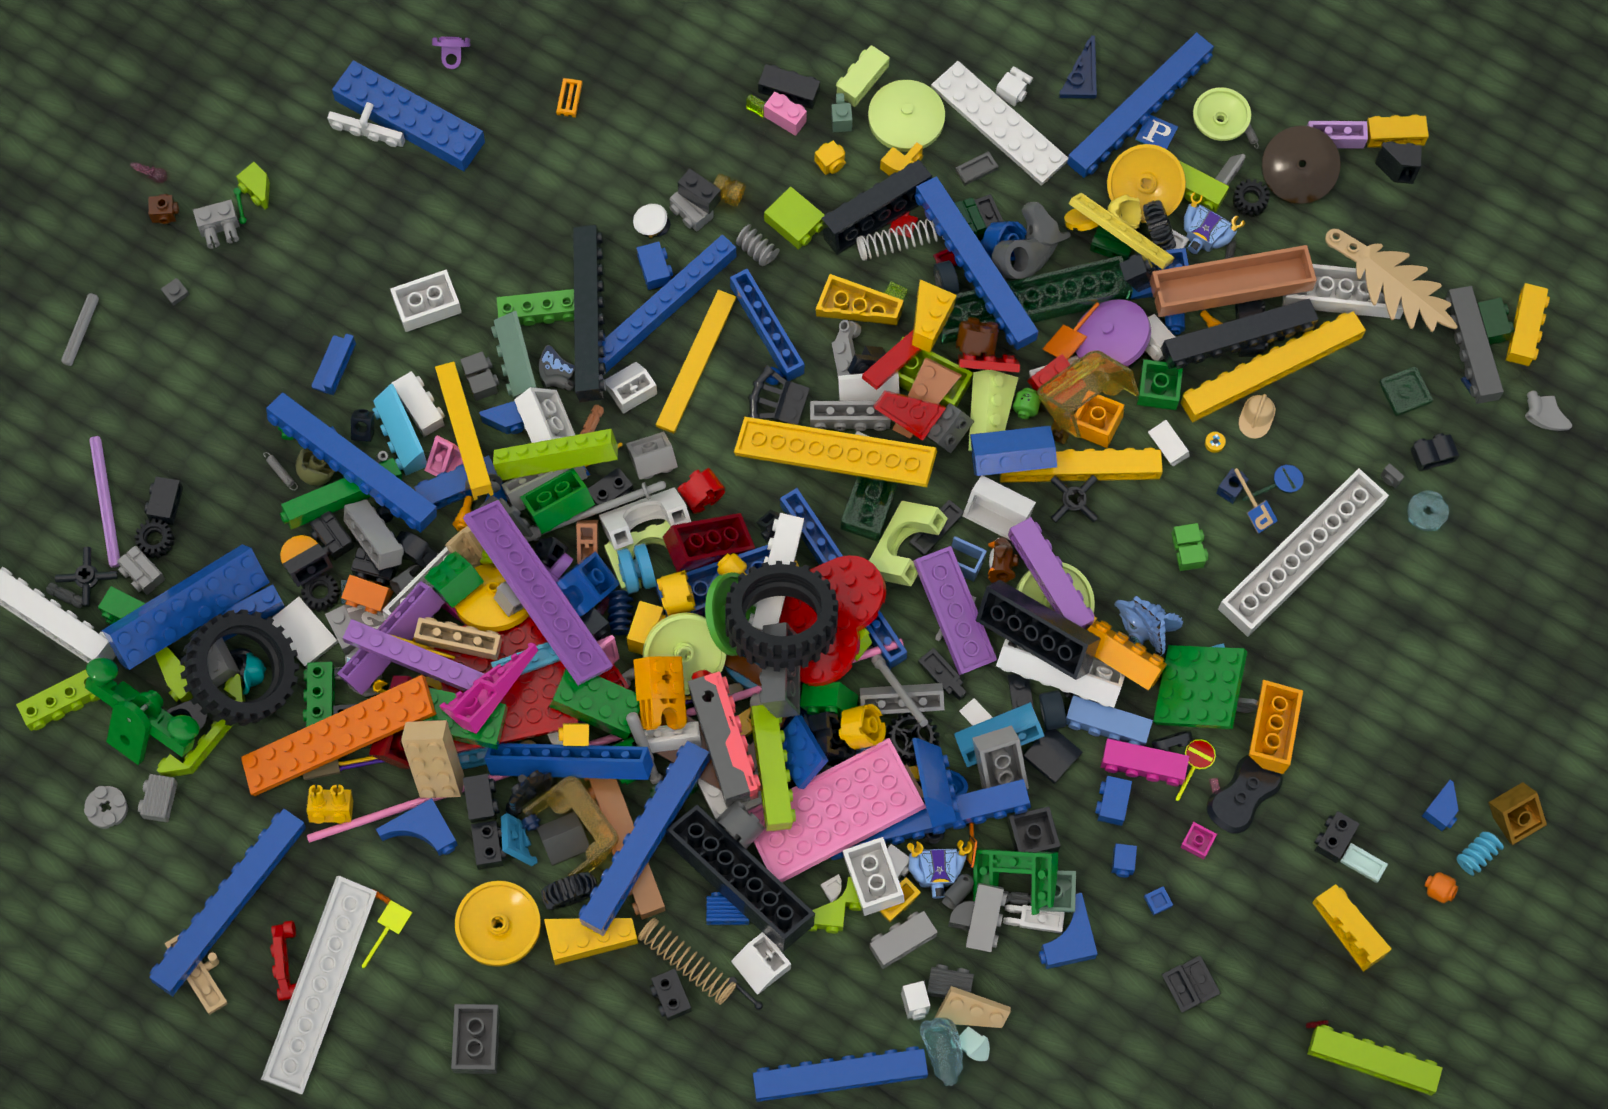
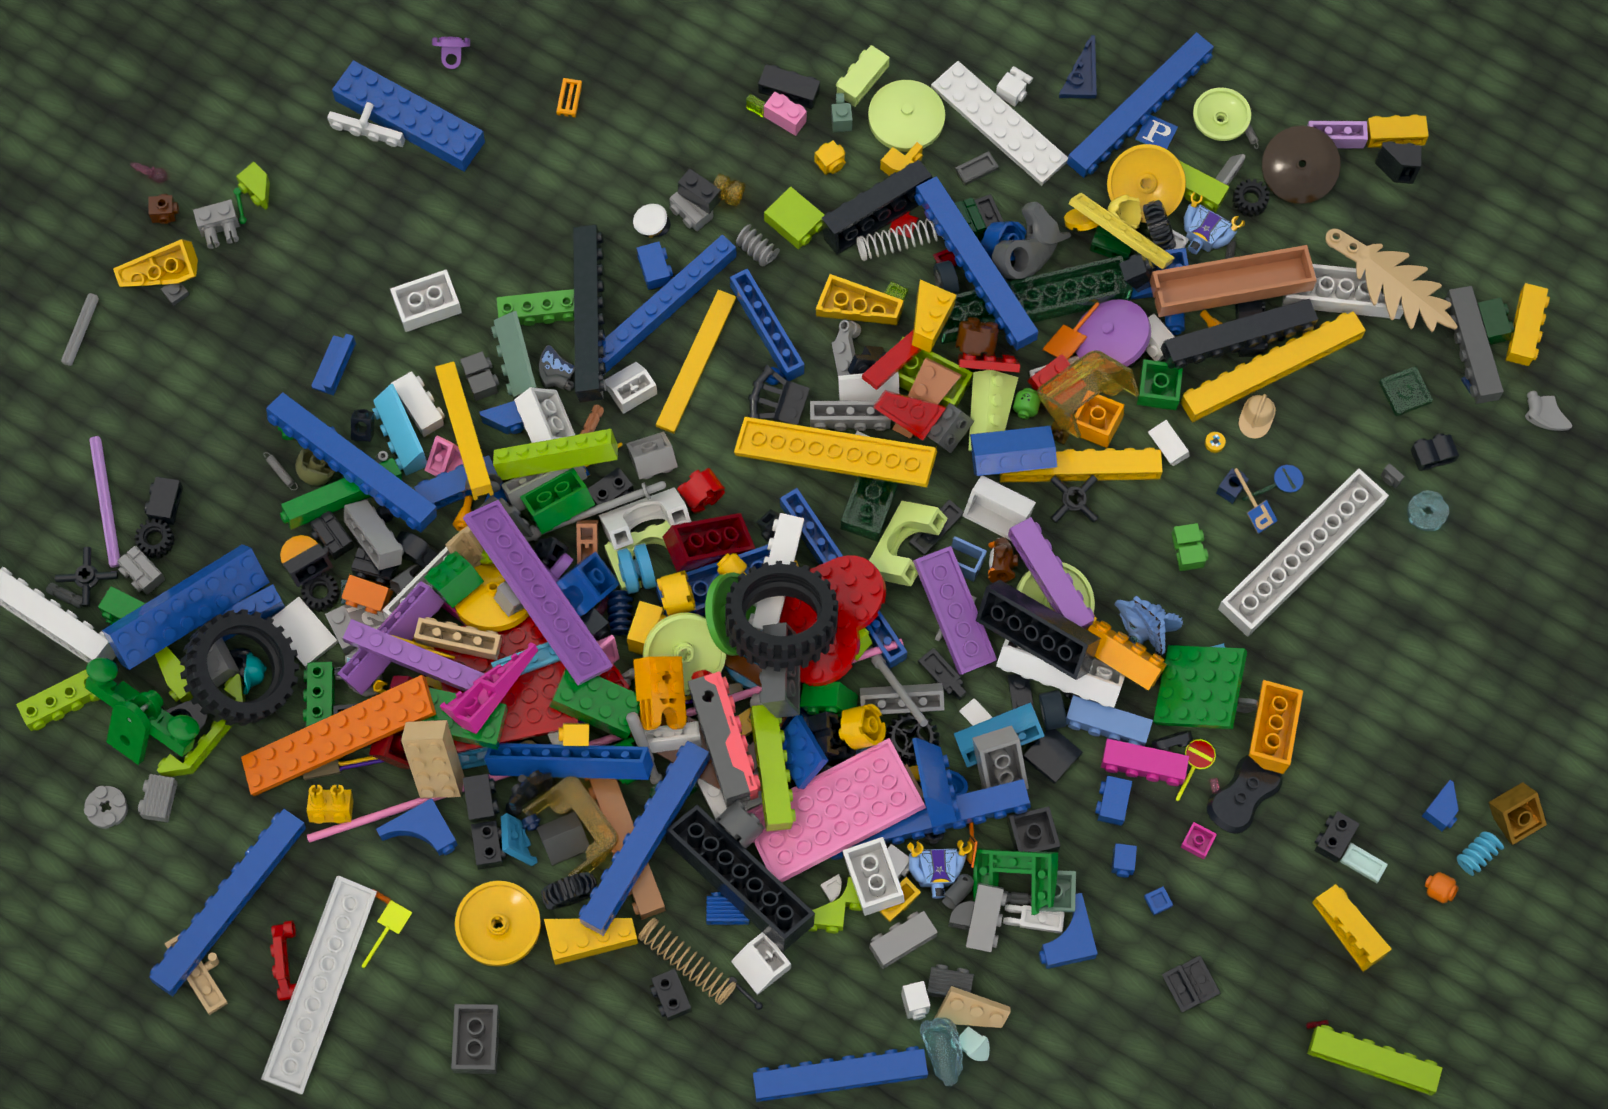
none -> yellow wedge [113,239,198,287]

